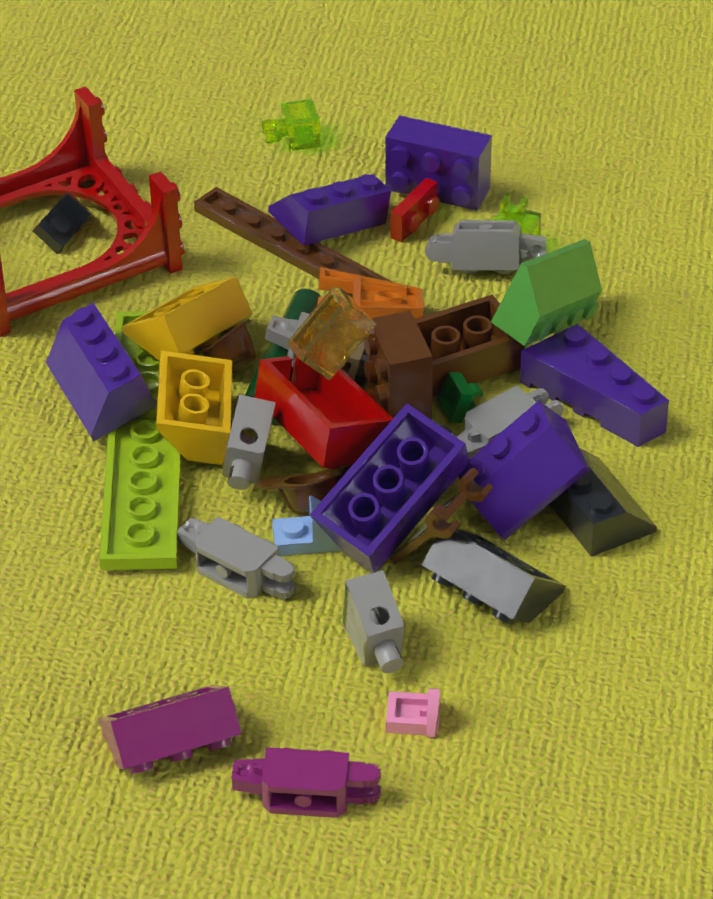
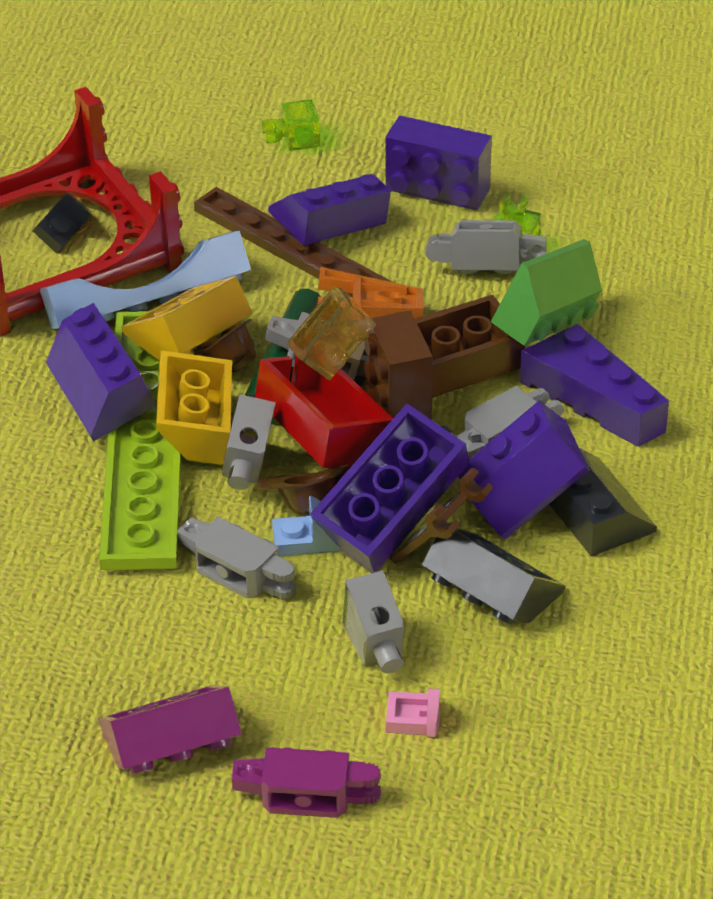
red plate [391,178,439,243] -> none
green tile [437,372,484,423] -> none
none -> light blue arch [40,230,251,329]

